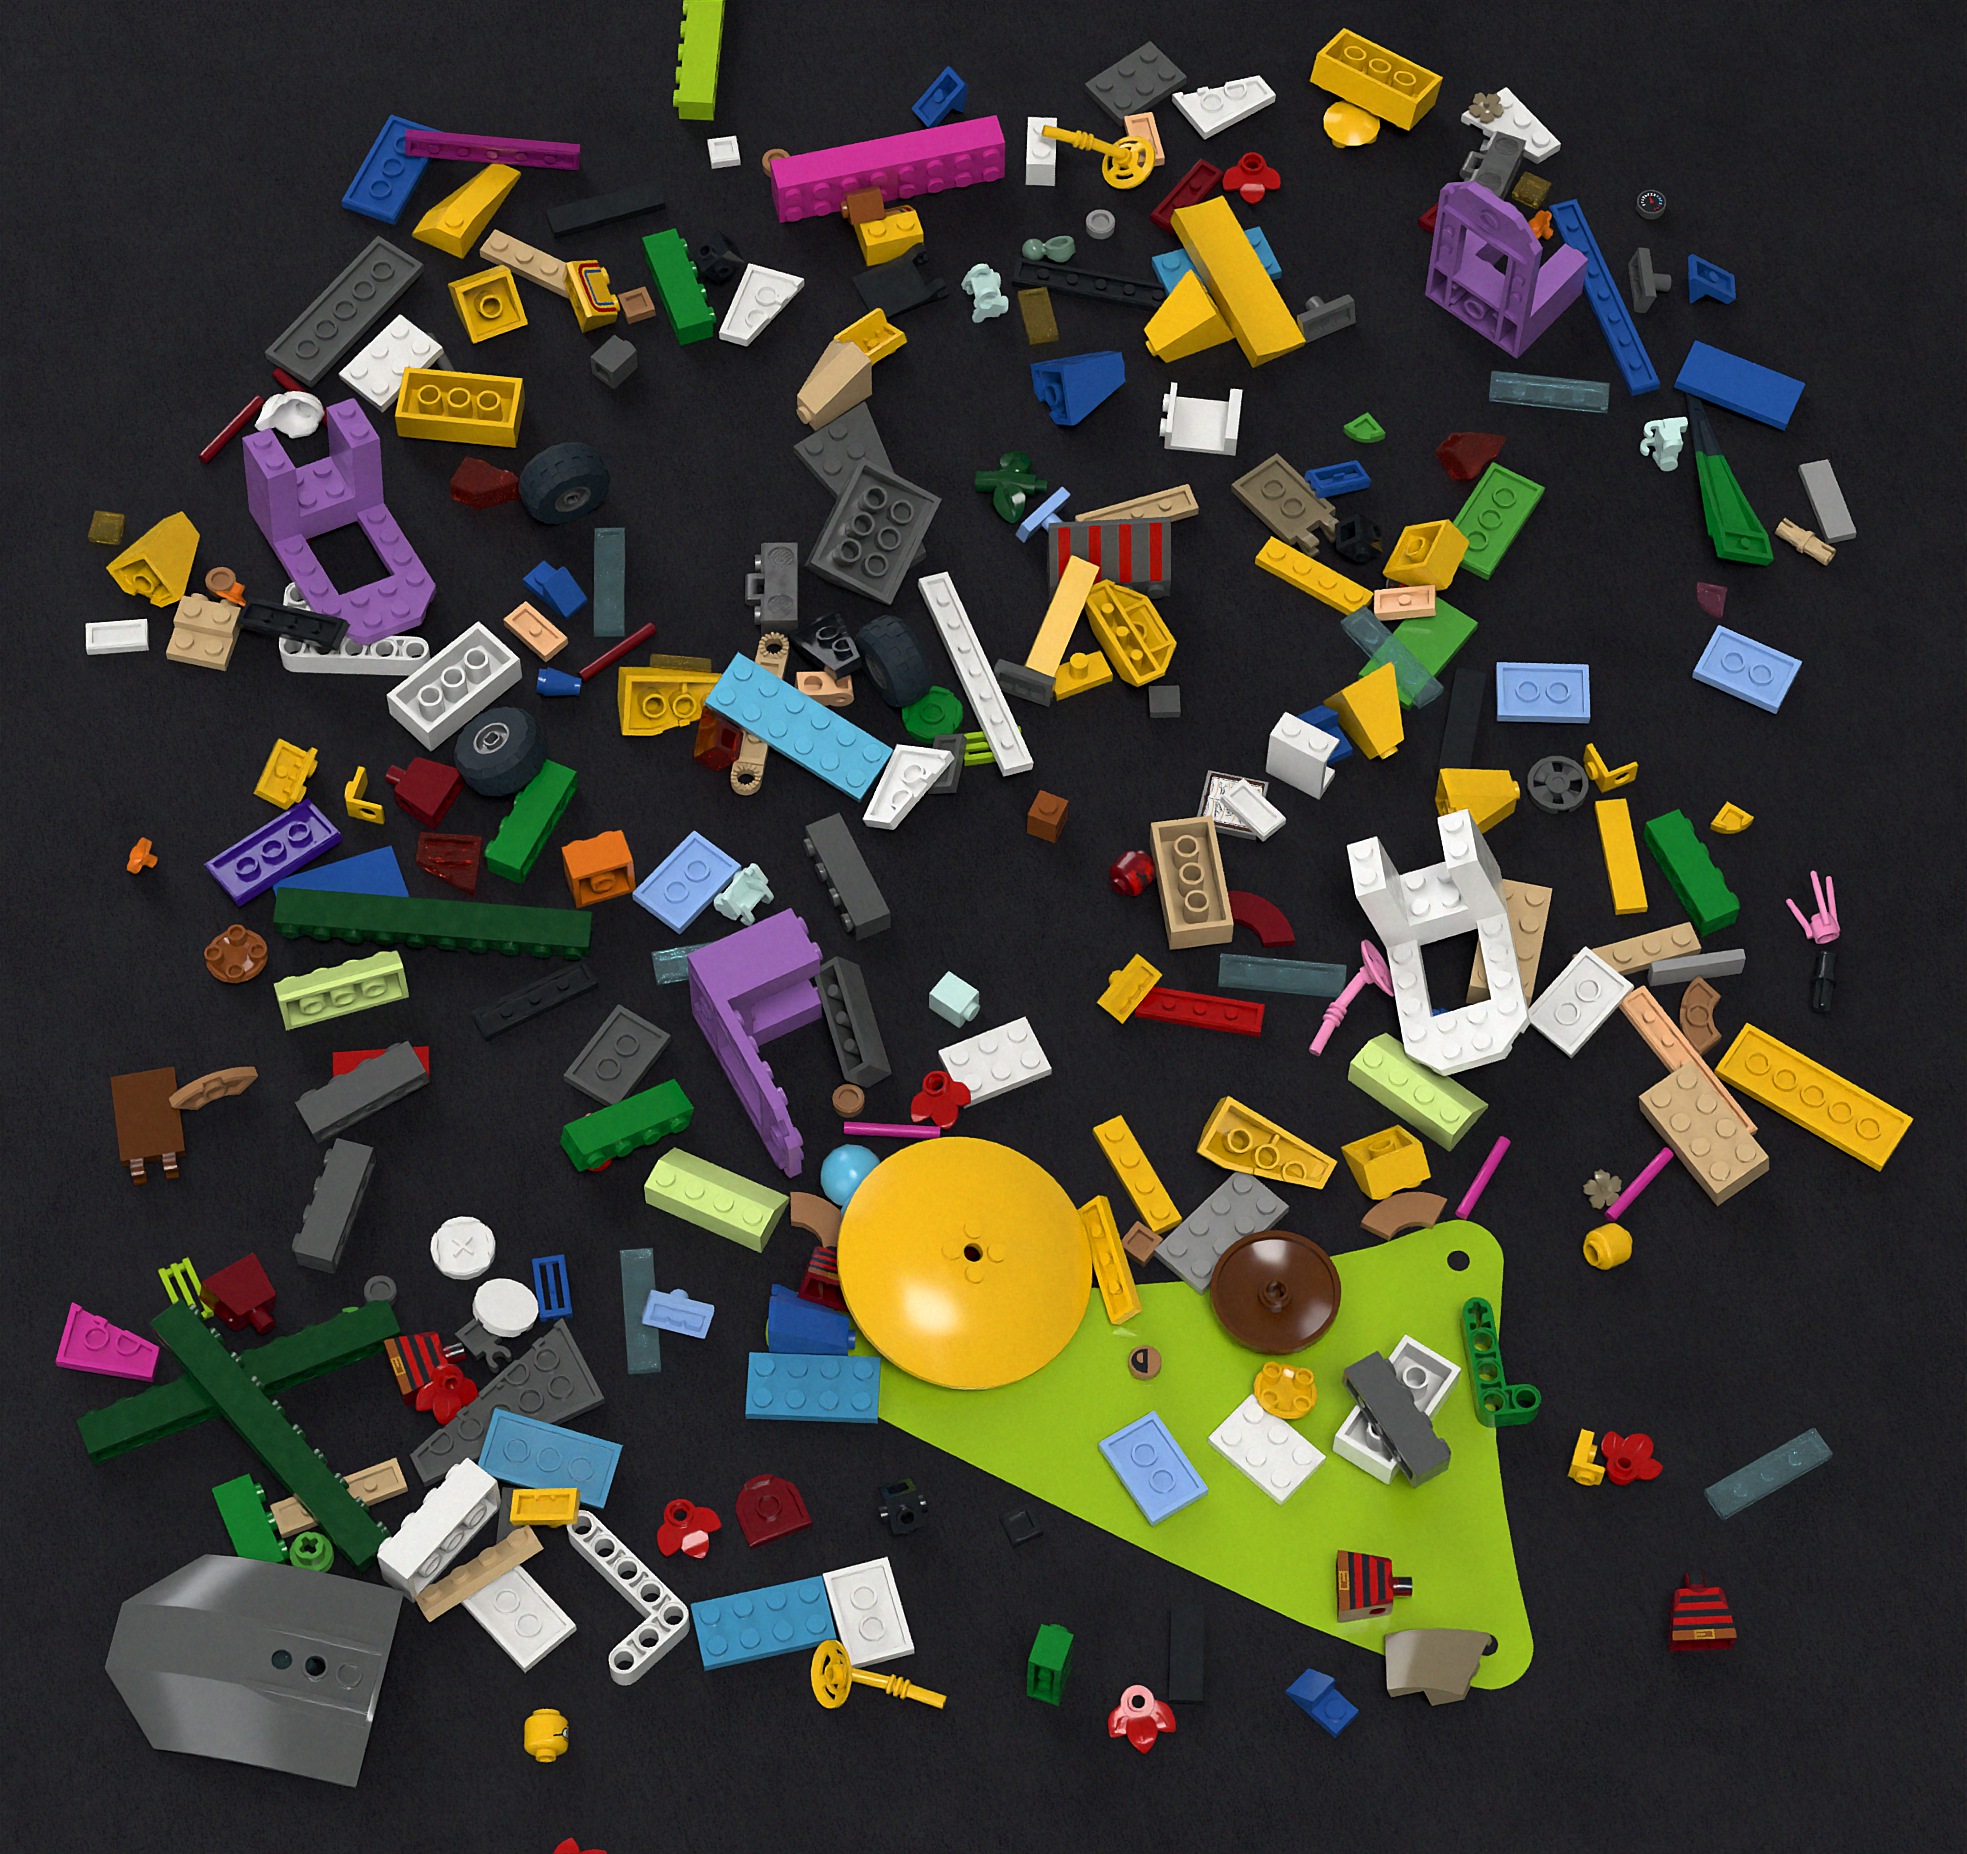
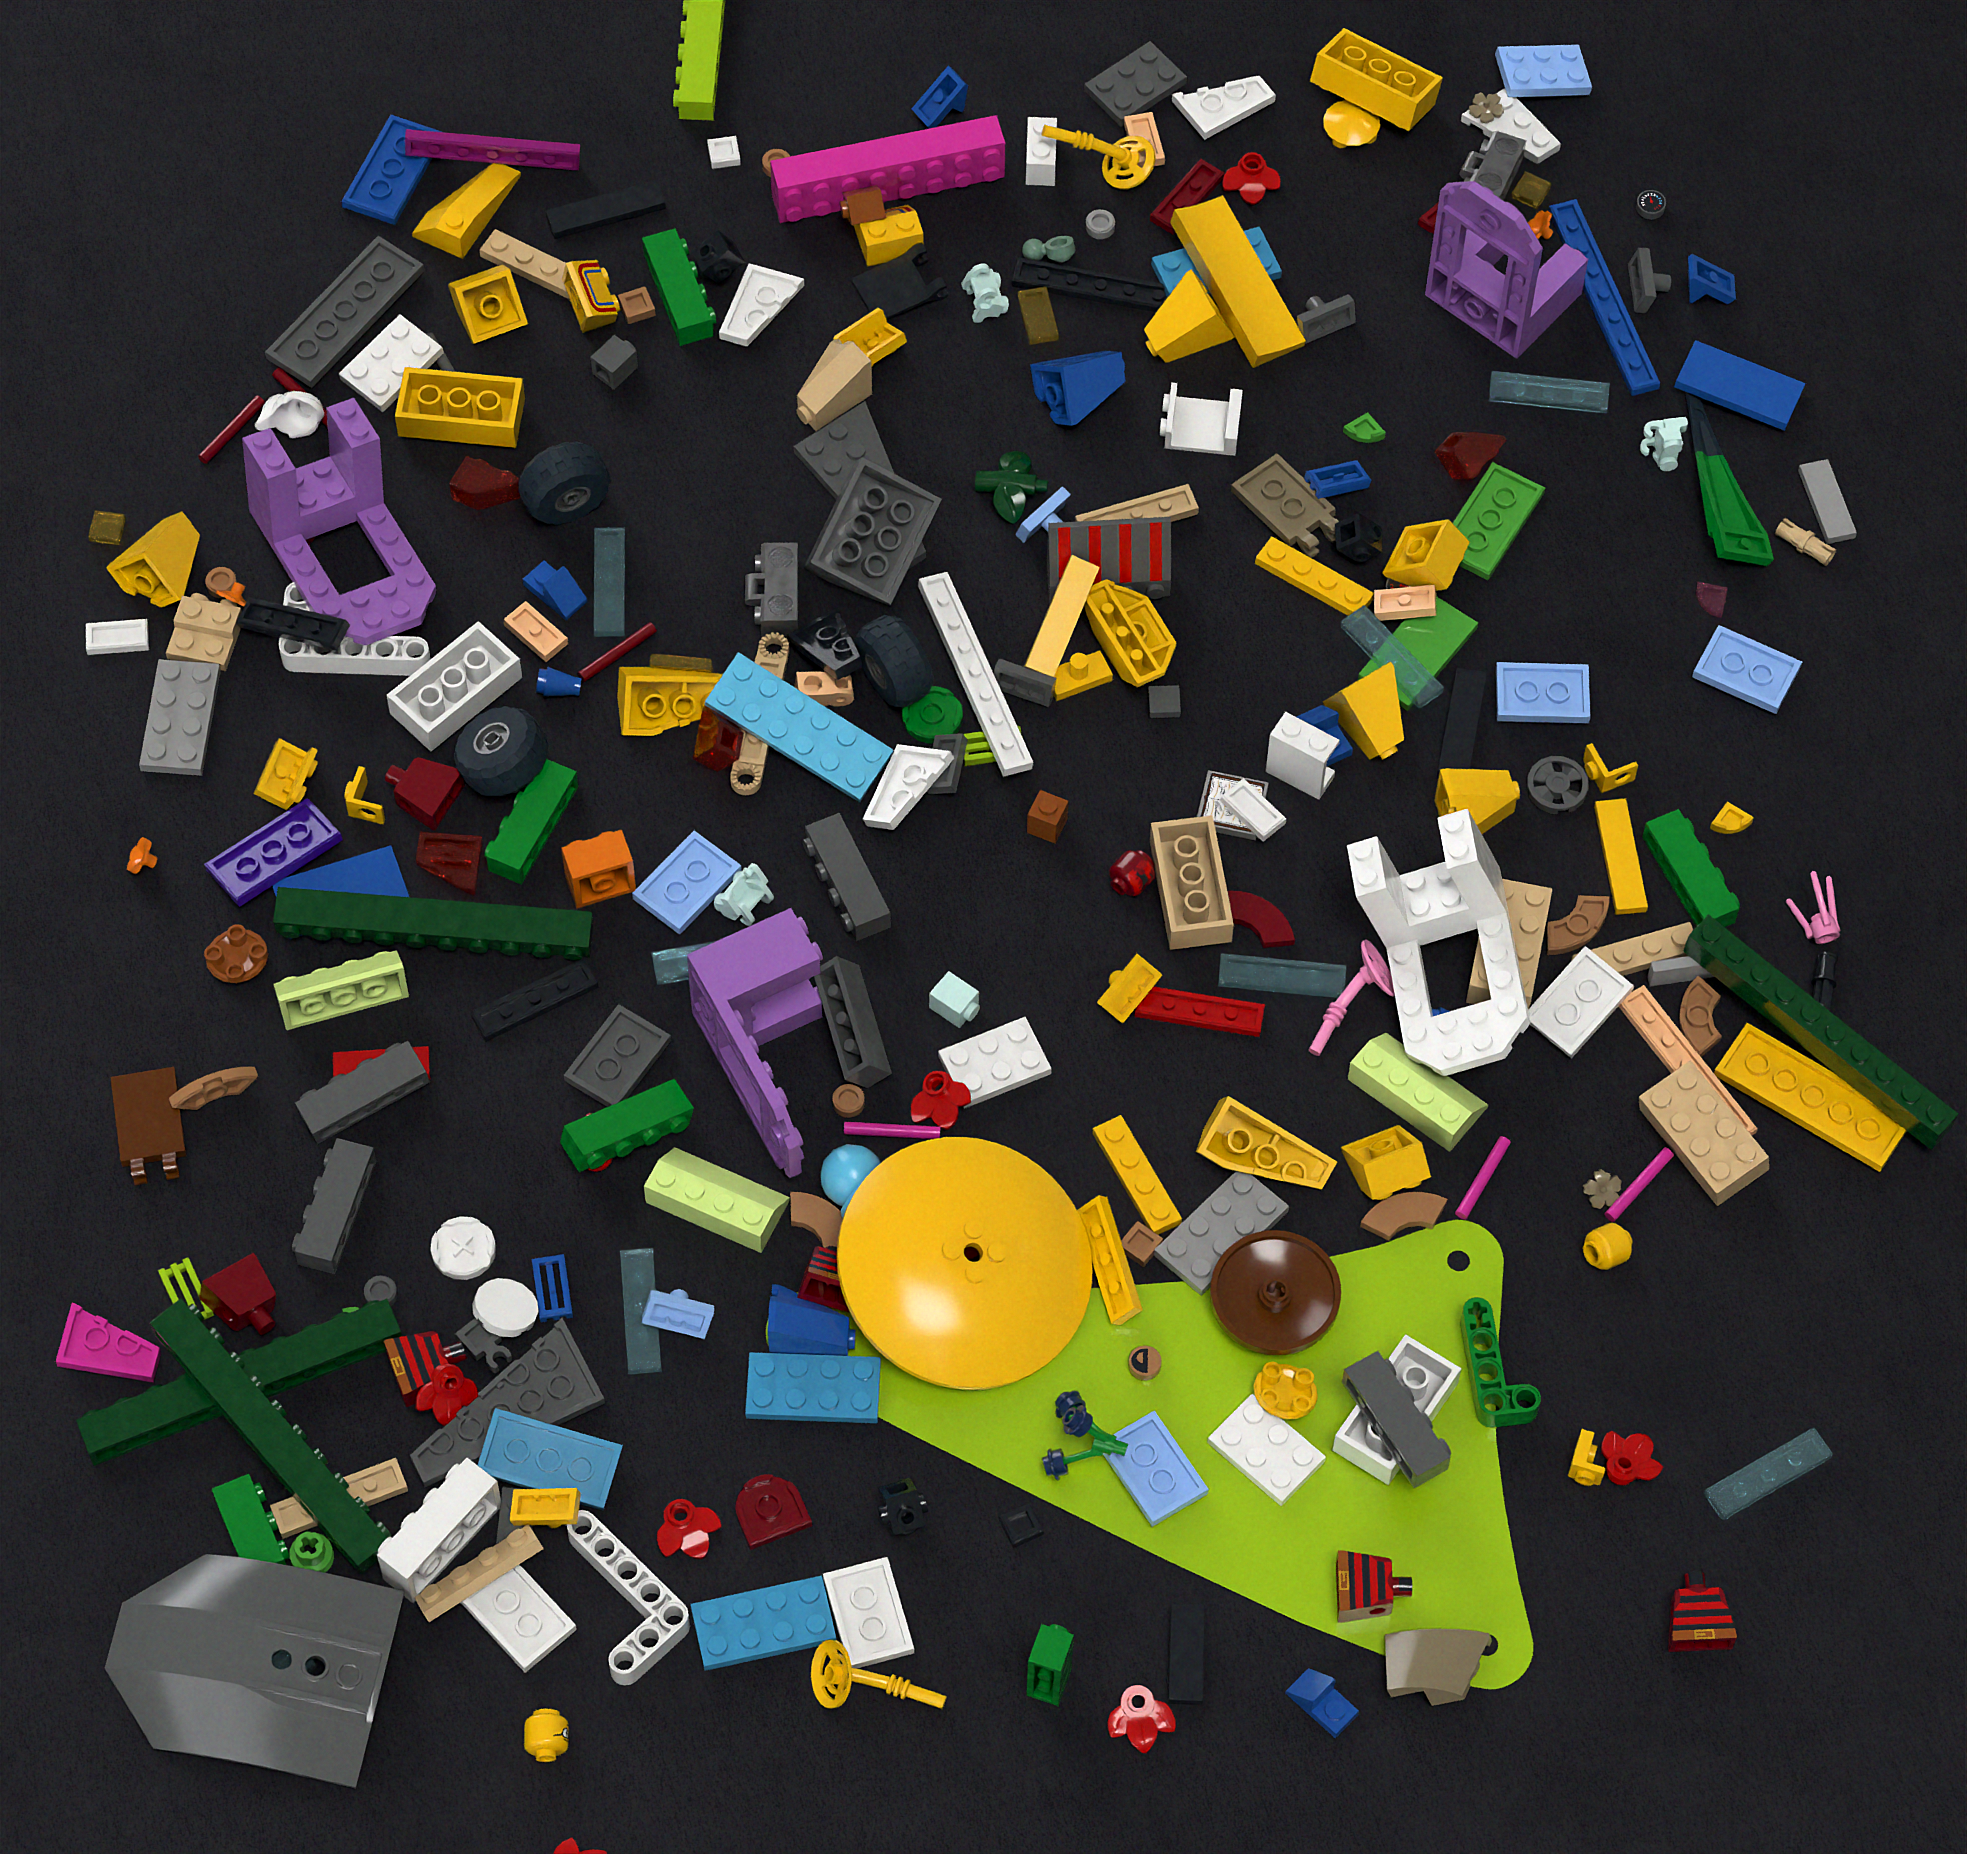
none -> light grey plate [139,659,221,776]
none -> dark blue plant [1042,1391,1128,1480]
none -> light blue plate [1495,45,1592,97]
none -> medium nougat tile [1546,895,1609,955]
none -> dark green brick [1683,915,1959,1150]

